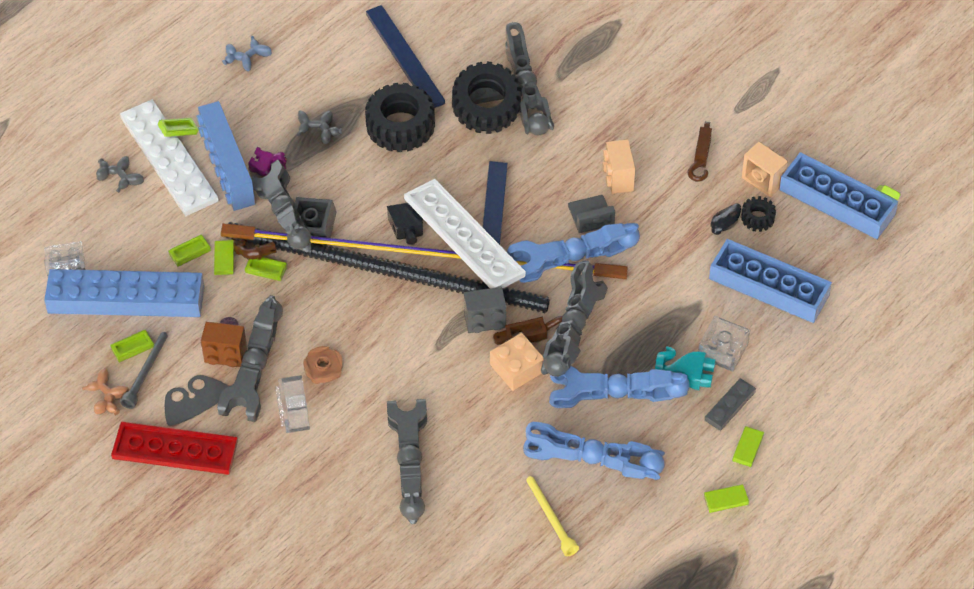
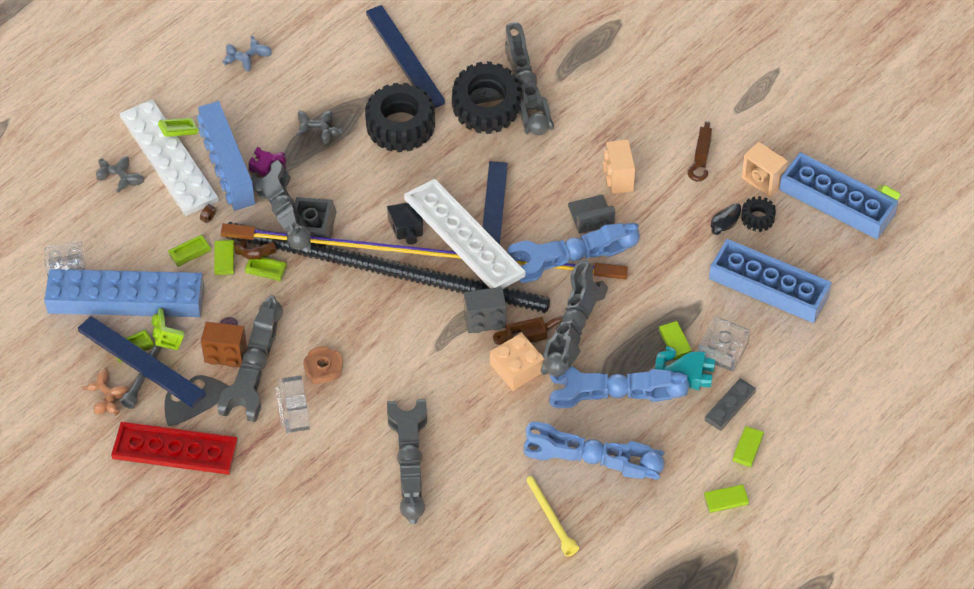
none -> dark blue tile [78,316,206,408]
none -> lime bracket [151,308,184,351]
none -> reddish brown tile [200,204,216,223]
none -> lime tile [659,321,692,360]

